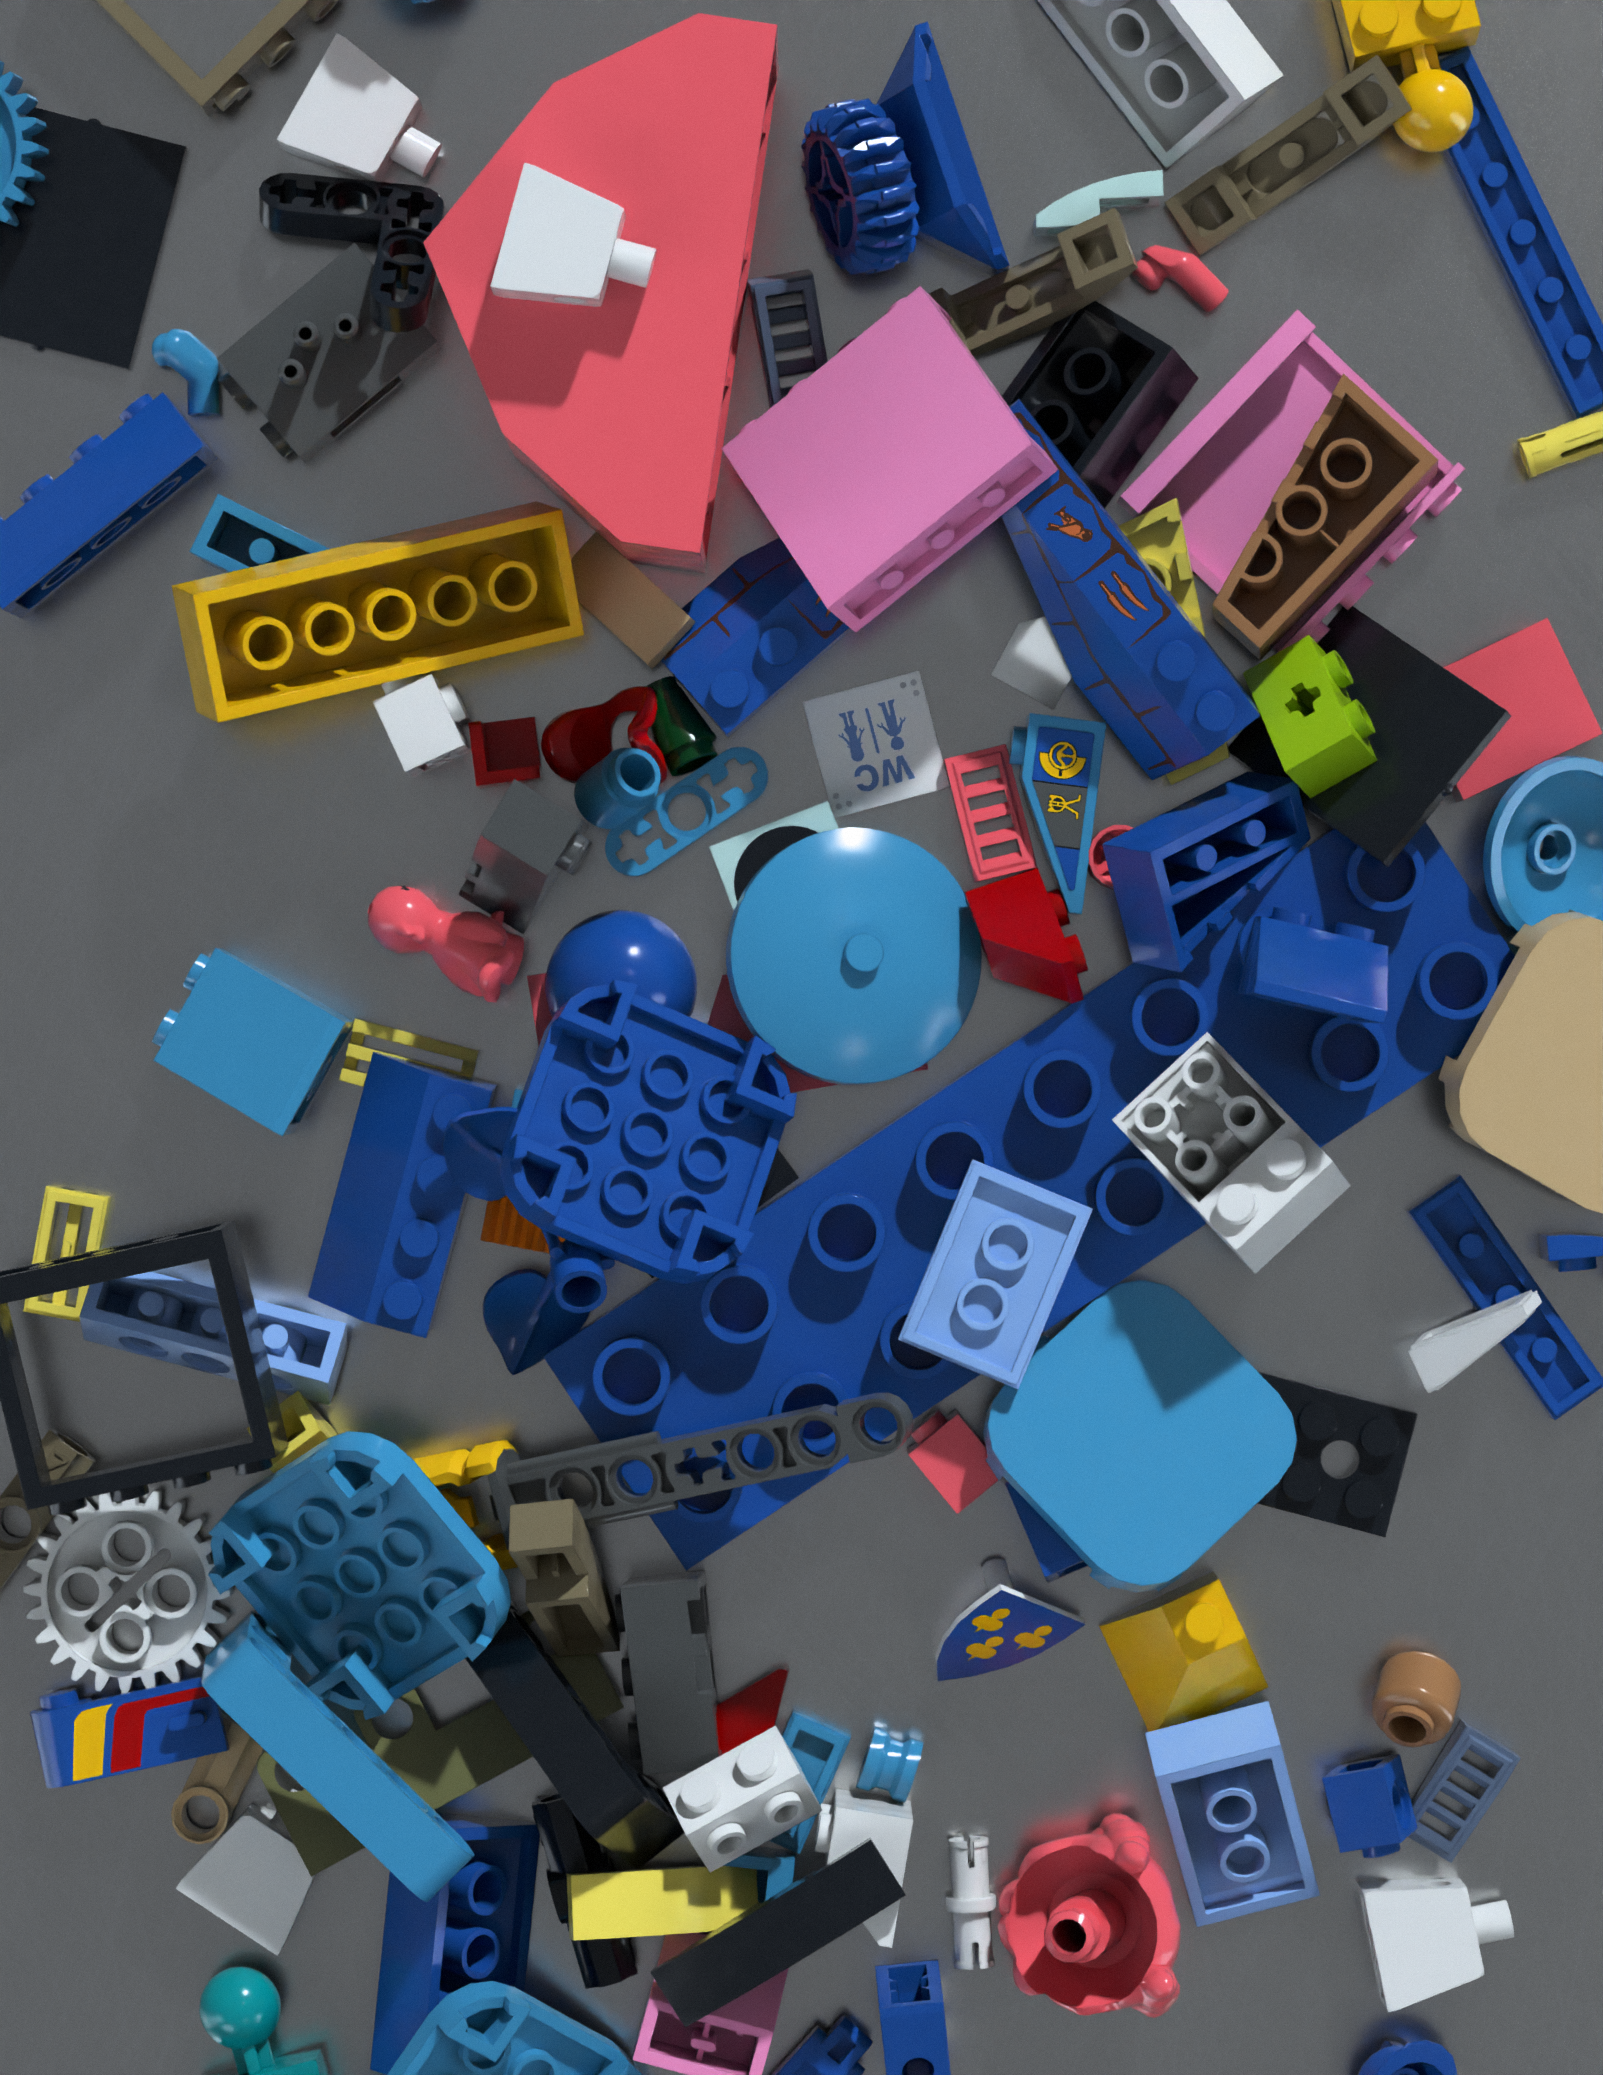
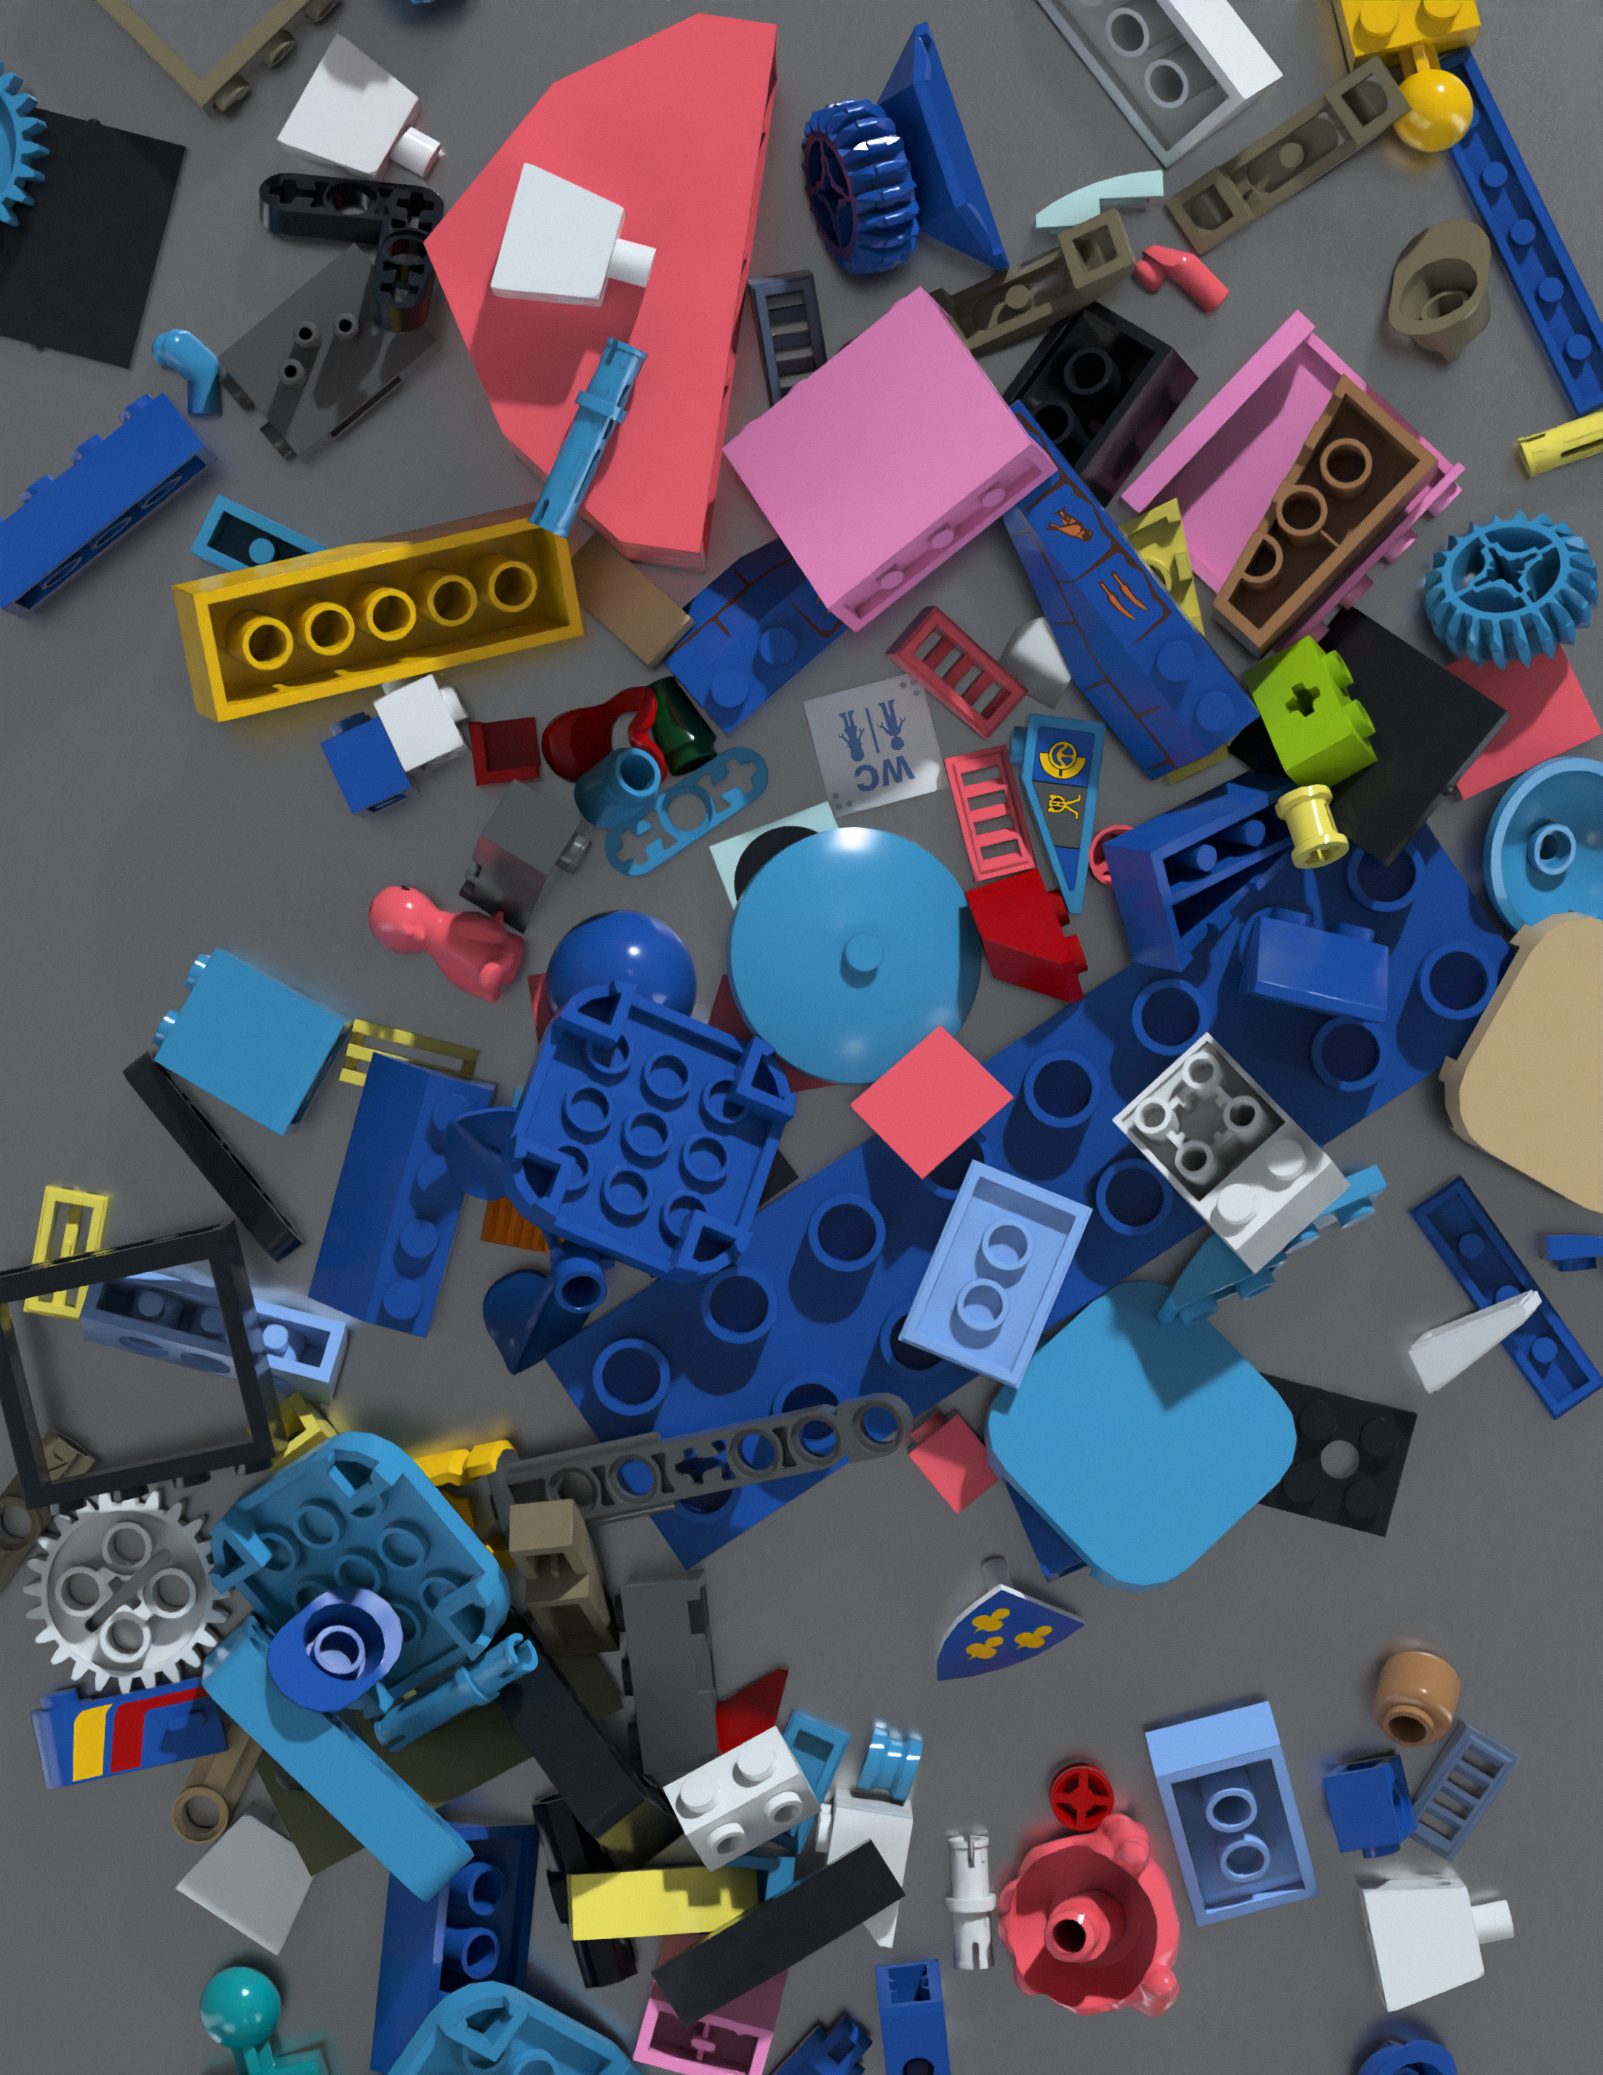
yellow slope [1099,1571,1268,1732] -> none
none -> black beam [122,1051,304,1264]
none -> blue piece [266,1586,403,1713]
none -> blue brick [320,711,421,818]
none -> dark azure pin [374,1633,538,1752]
none -> dark azure pin [528,337,648,539]
none -> coral sticker [849,1025,1014,1179]
none -> coral slope [885,606,1029,739]
none -> red wheel [1048,1761,1114,1832]
none -> dark azure slope [1157,1164,1388,1327]
none -> light yellow bush [1275,784,1349,869]
none -> dark tan piece [1388,220,1491,362]
none -> dark azure gear [1424,509,1599,672]

